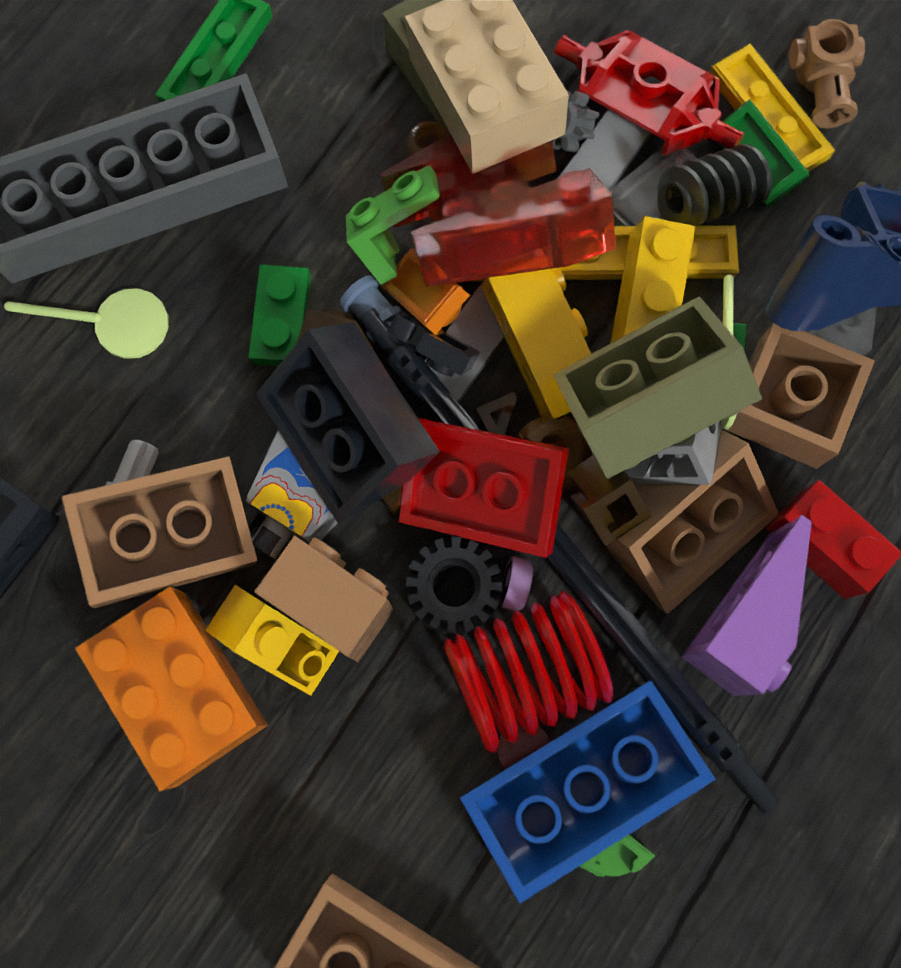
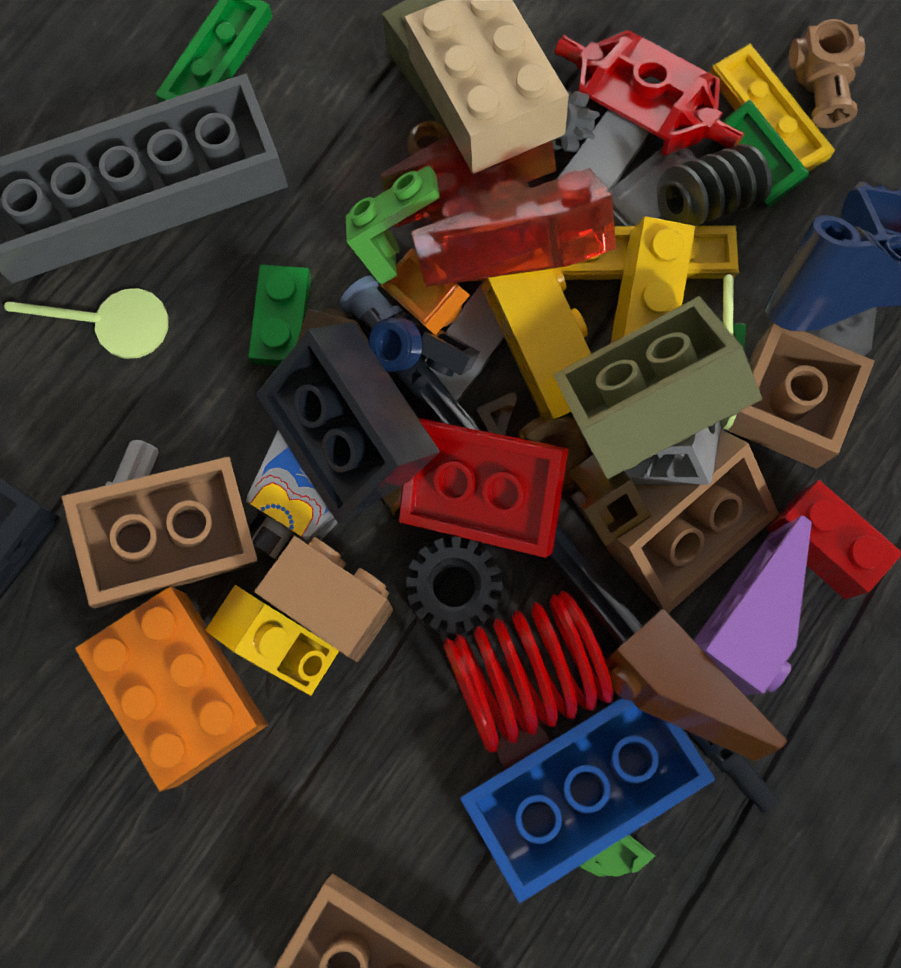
lavender tile [499,556,533,611] -> none
none -> dark blue tile [369,318,422,371]
none -> reddish brown slope [605,609,787,761]

